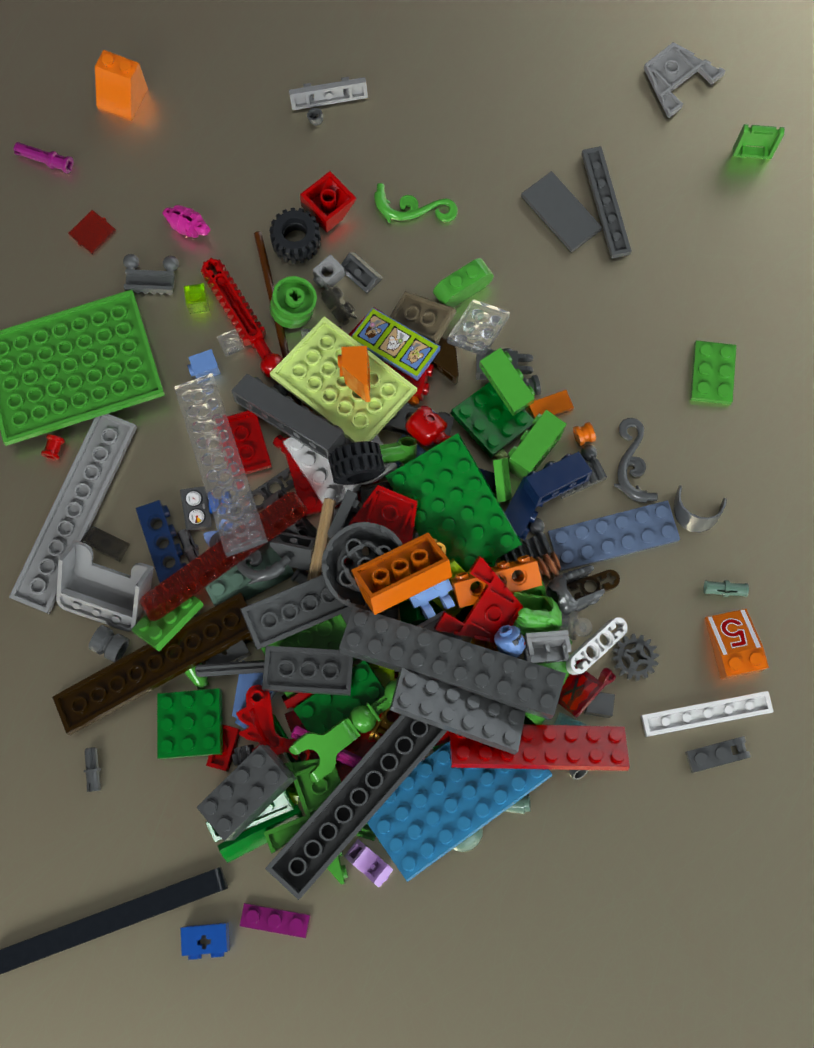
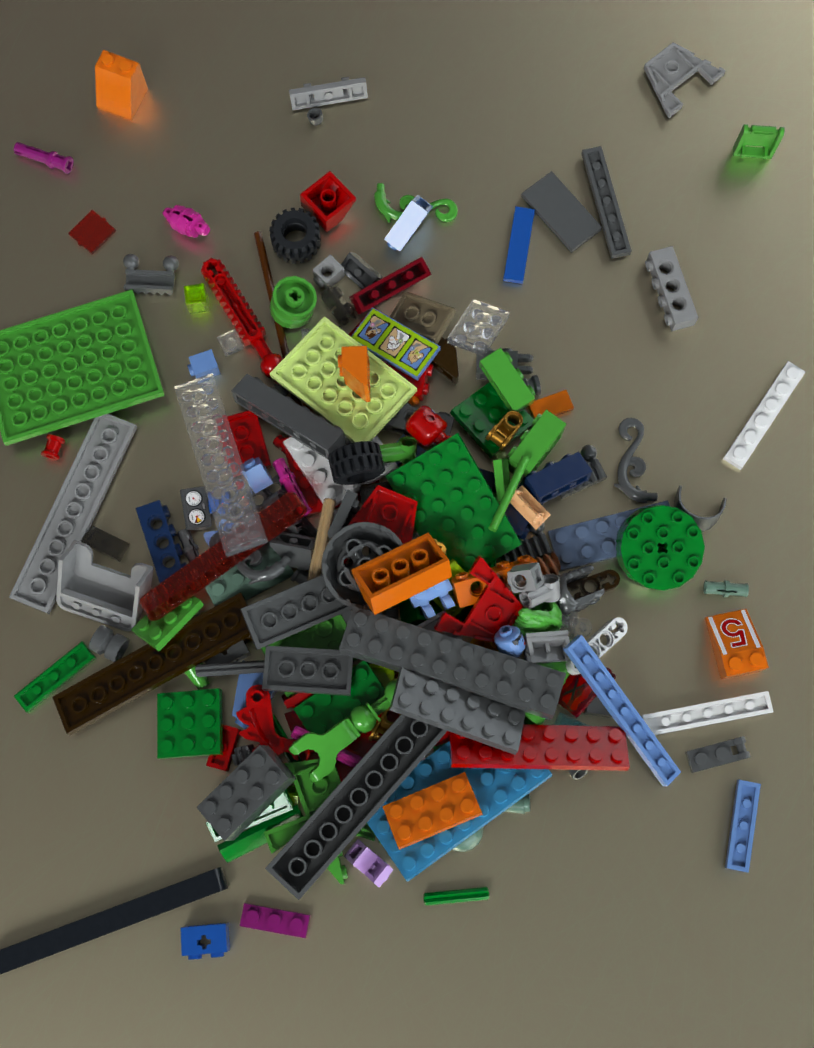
dark grey axle [84,747,101,792] -> none
bright green brick [433,258,494,308] -> none
orange wheel [573,422,596,446] -> none
dark grey gear [611,634,659,681] -> none
bright green plate [690,340,736,405] -> none
none -> green tile [14,641,96,713]
none -> medium blue brick [241,457,273,494]
none -> dark pink pin [272,458,312,517]
none -> dark red brick [349,257,432,315]
none -> orange plate [382,772,483,850]
none -> slope [384,195,433,251]
none -> green axle [423,887,489,905]
none -> pearl gold piece [485,411,523,451]
none -> bright green bar [489,456,530,532]
none -> blue tile [503,206,535,284]
none -> light grey brick [507,562,545,593]
none -> light nougat hinge [510,485,551,530]
none -> light grey piece [519,574,561,609]
none -> medium blue plate [563,635,681,786]
none -> green brick [616,505,705,591]
none -> light grey brick [645,246,698,332]
none -> white plate [723,361,805,470]
none -> medium blue plate [725,780,761,873]

